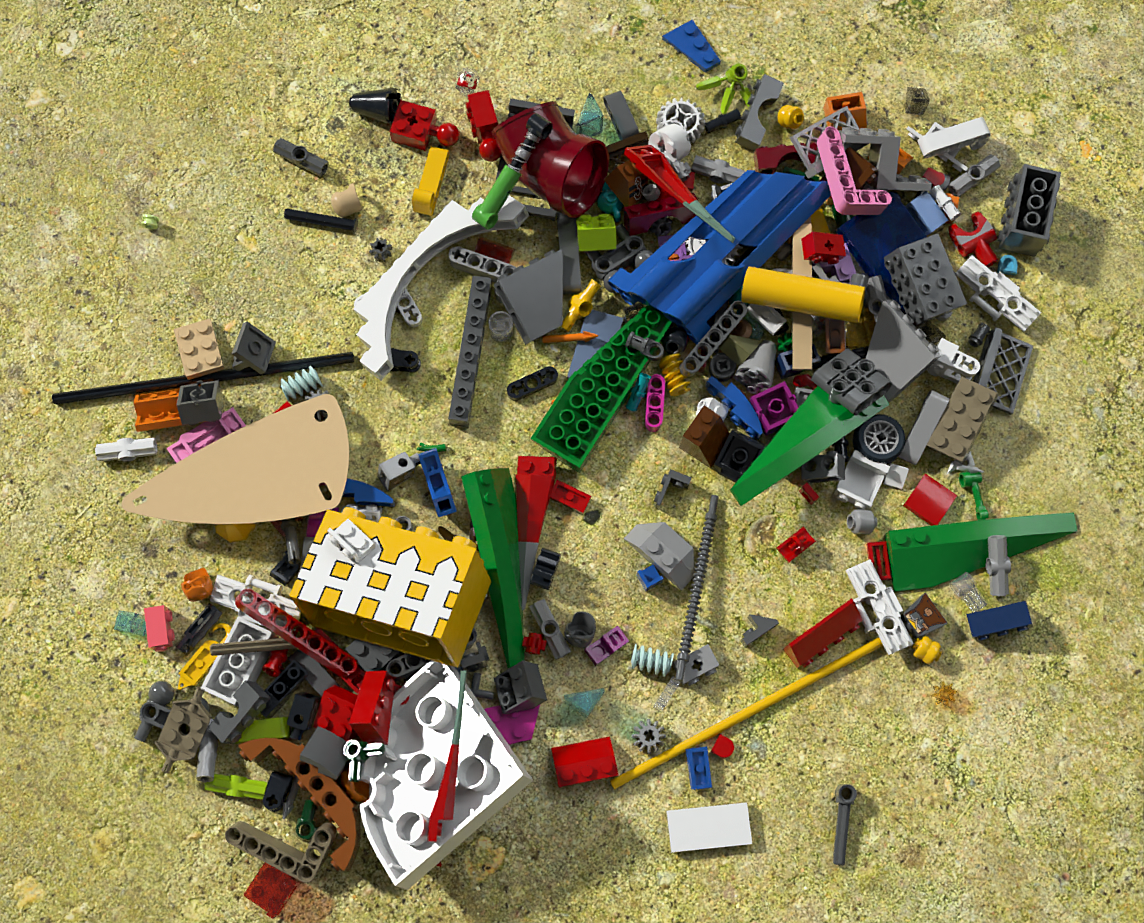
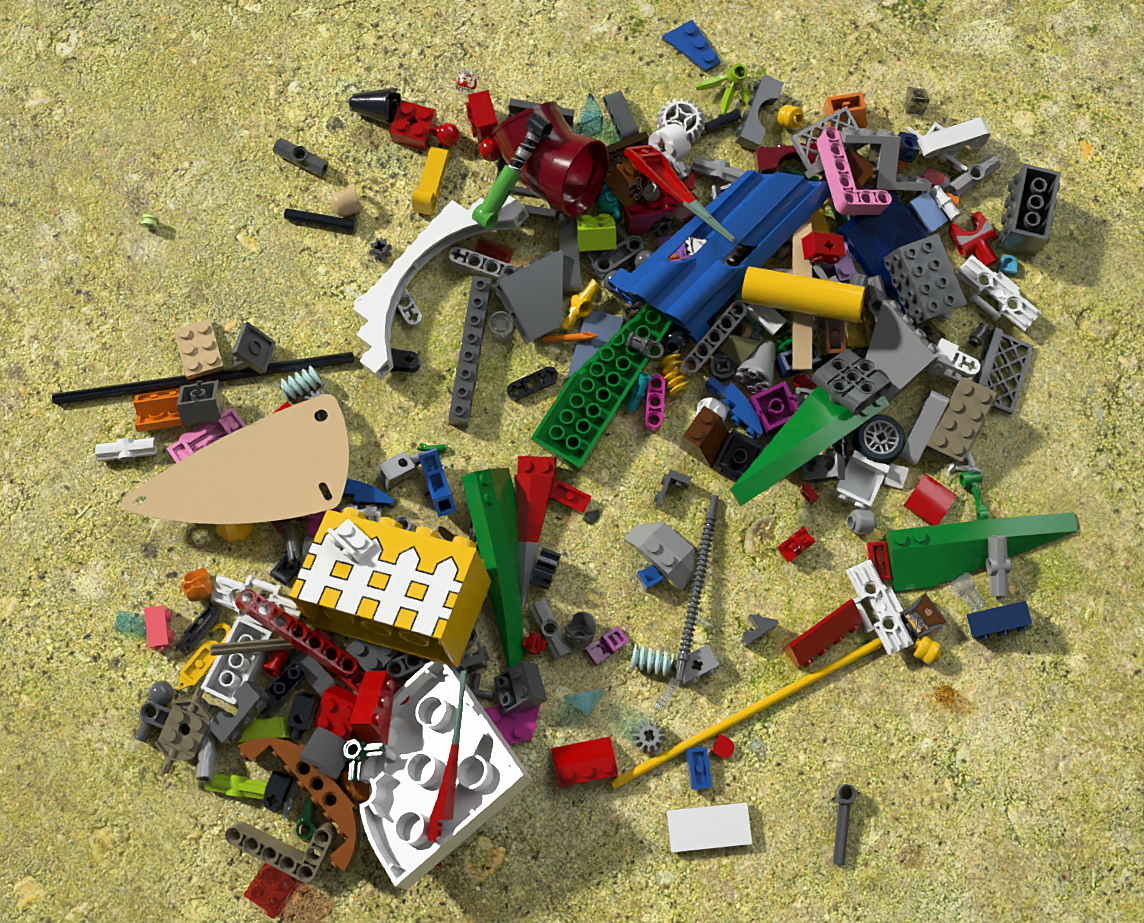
none -> dark blue brick [898,131,920,163]

